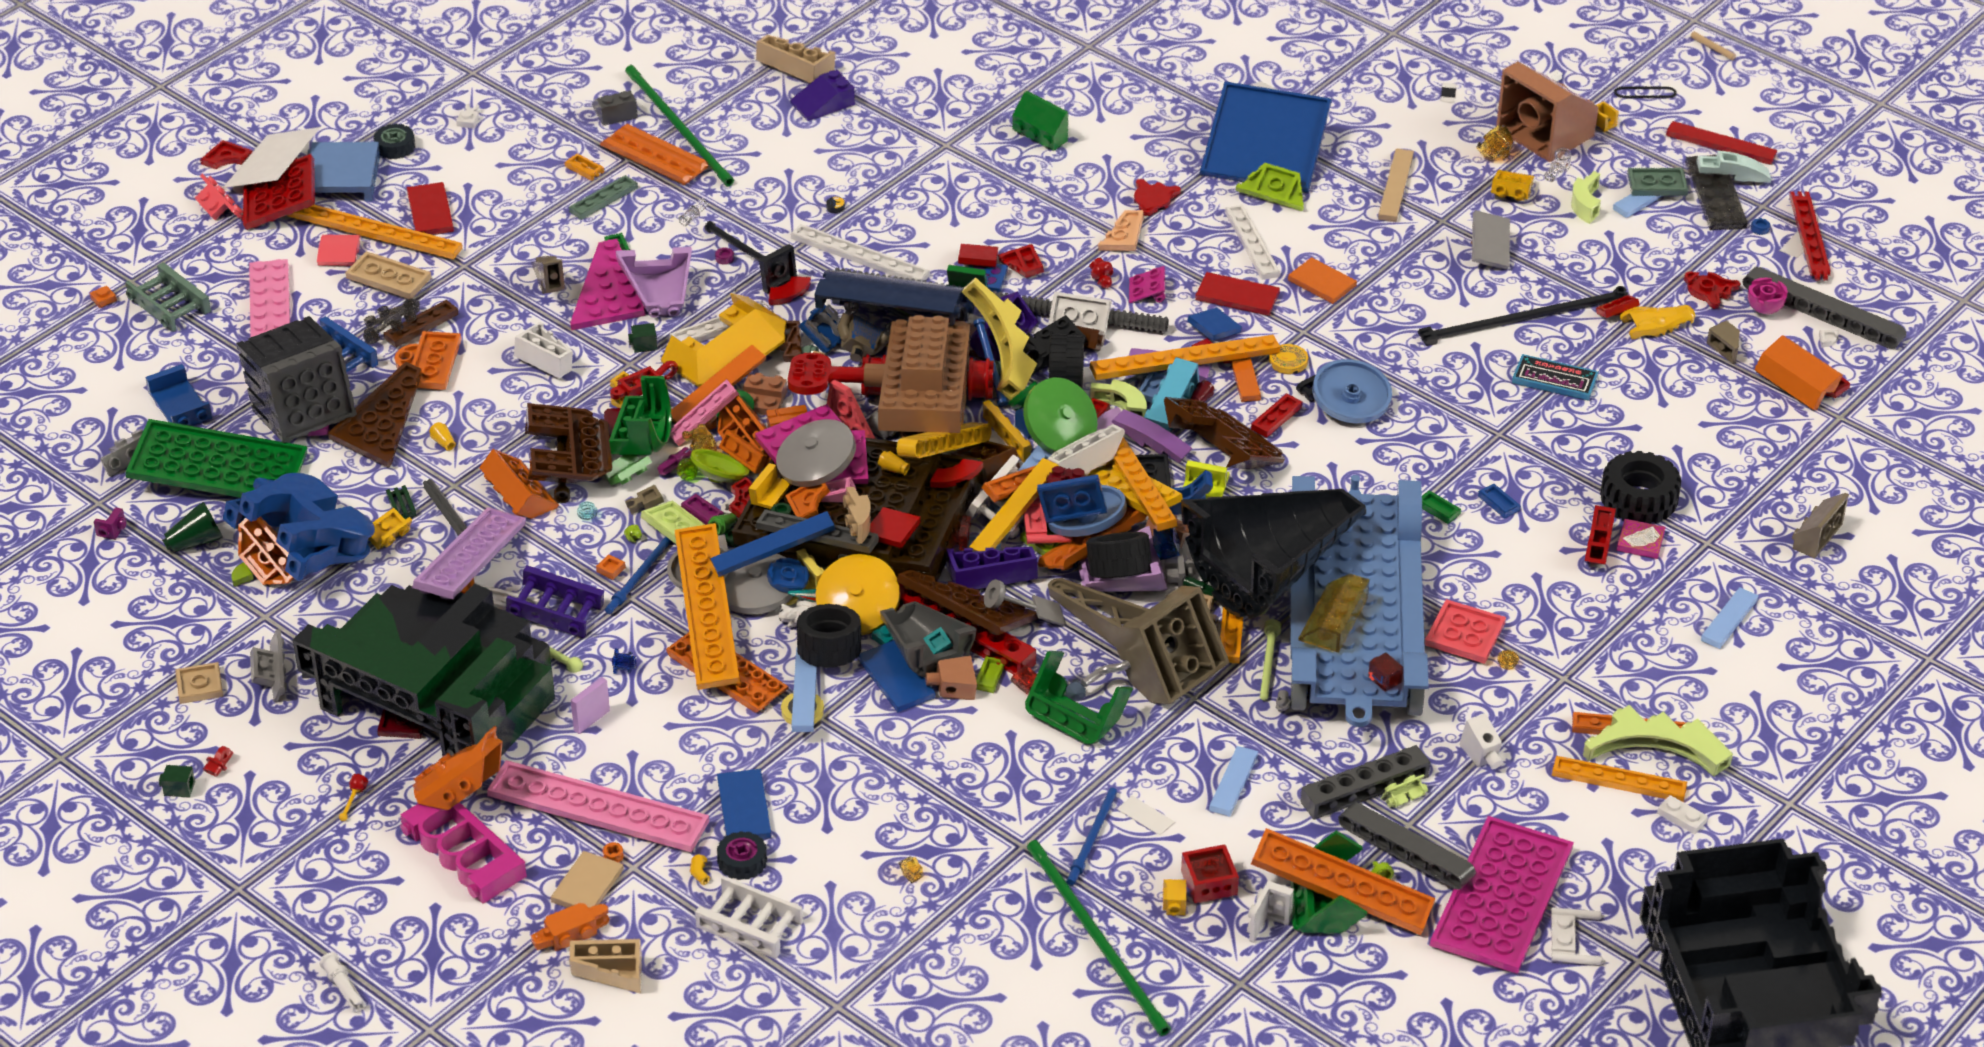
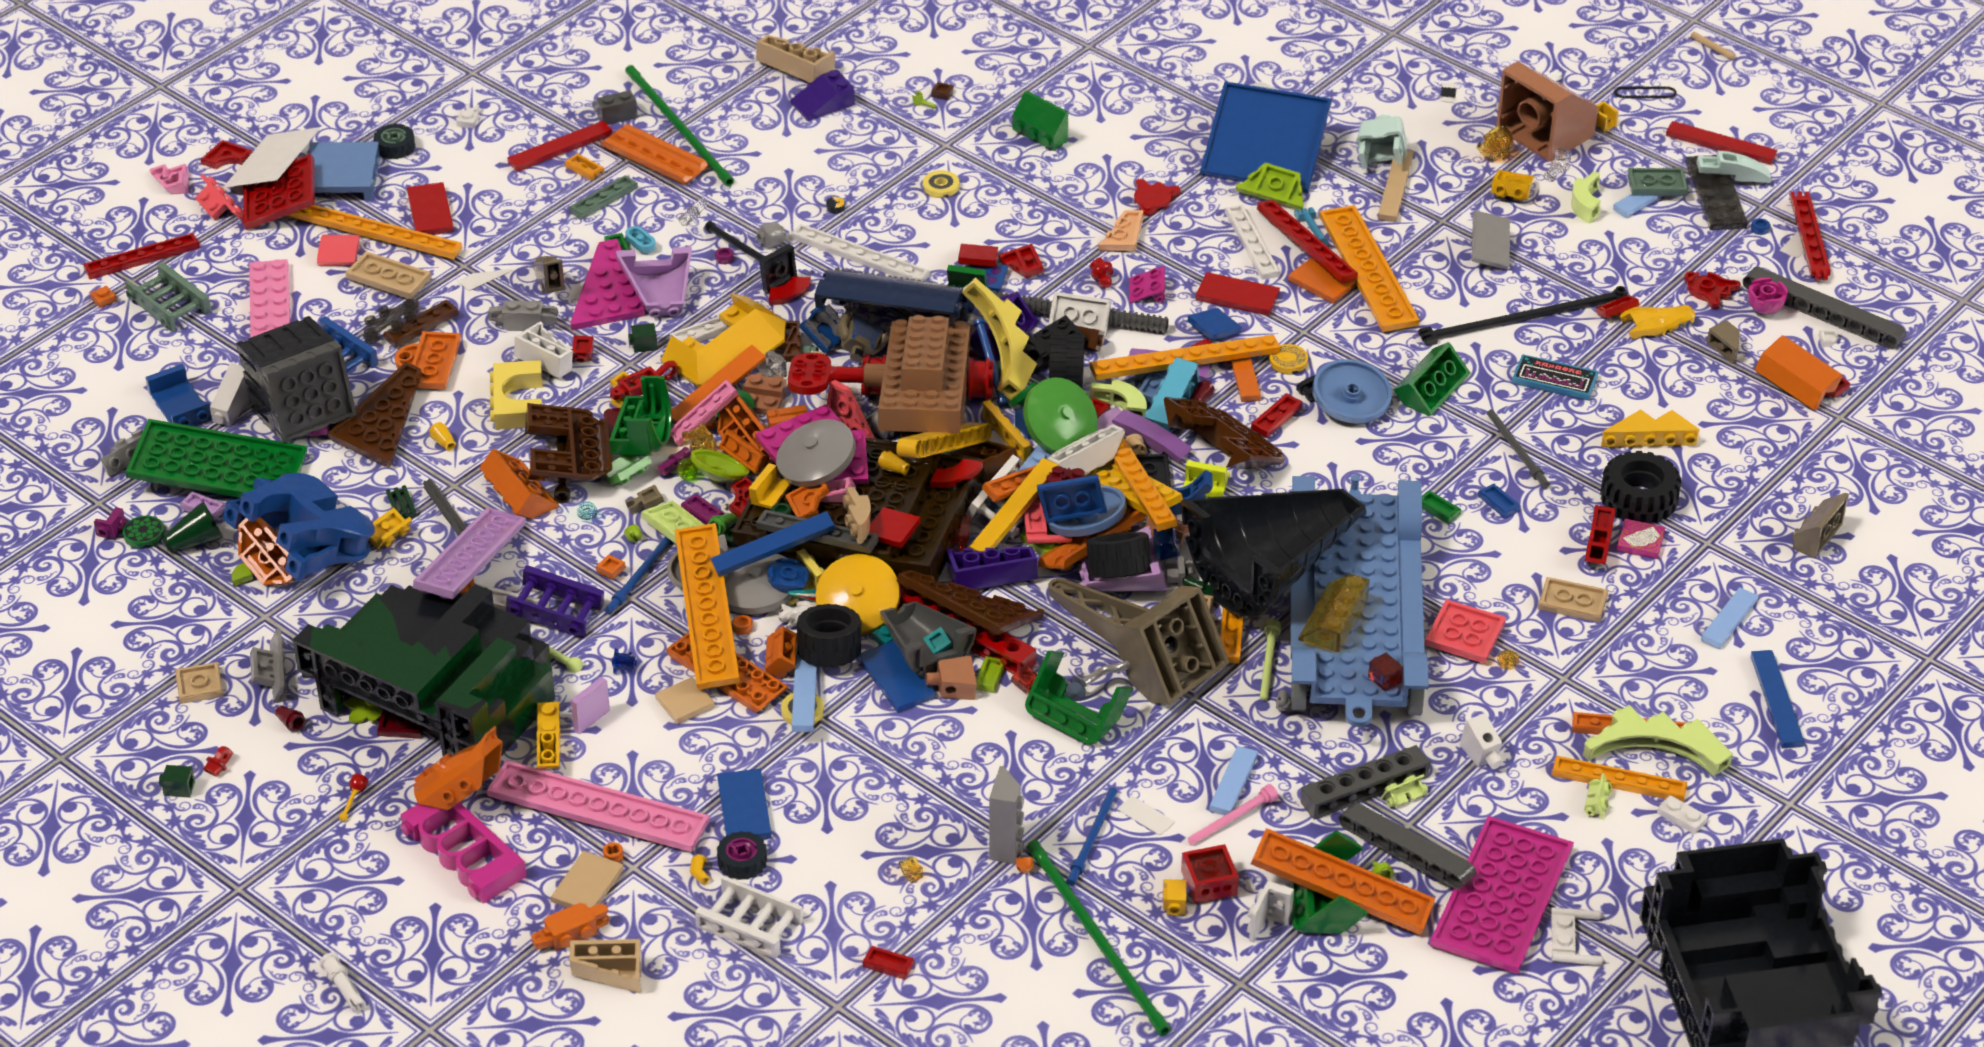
light grey piece [984,579,1066,627] -> none
none -> red tile [83,233,200,280]
none -> green tile [122,515,165,548]
none -> bright pink slope [149,164,189,194]
none -> lavender plate [180,492,225,521]
none -> white slope [210,363,251,427]
none -> dark red cone [275,705,305,731]
none -> lime plate [343,696,382,723]
none -> white sticker [457,269,513,291]
none -> light grey hinge [488,300,559,331]
none -> light yellow arch [490,360,543,430]
none -> red tile [507,121,613,172]
none -> yellow slope [537,702,561,769]
none -> red bracket [571,335,594,363]
none -> medium azure plate [625,226,656,253]
none -> tan tile [655,677,715,724]
none -> orange tile [732,615,753,635]
none -> light grey head [756,222,786,248]
none -> orange brick [765,626,797,679]
none -> clear bracket [766,350,787,378]
none -> red tile [862,945,914,980]
none -> lime hand [912,91,936,109]
none -> light yellow tile [923,170,959,198]
none -> reddish brown tile [931,82,954,101]
none -> light grey slope [989,766,1024,864]
none -> orange hinge [1015,857,1034,873]
none -> tan wheel [1125,434,1147,455]
none -> bright pink piece [1188,784,1278,845]
none -> red plate [1257,200,1358,283]
none -> dark azure hinge [1294,207,1329,247]
none -> light orange plate [1319,205,1420,332]
none -> light aqua piece [1357,114,1407,169]
none -> green slope [1393,342,1471,416]
none -> dark grey bar [1487,409,1550,488]
none -> tan tile [1538,577,1609,623]
none -> yellowish green hinge [1584,773,1612,820]
none -> yellow slope [1601,409,1700,447]
none -> blue tile [1750,650,1804,748]

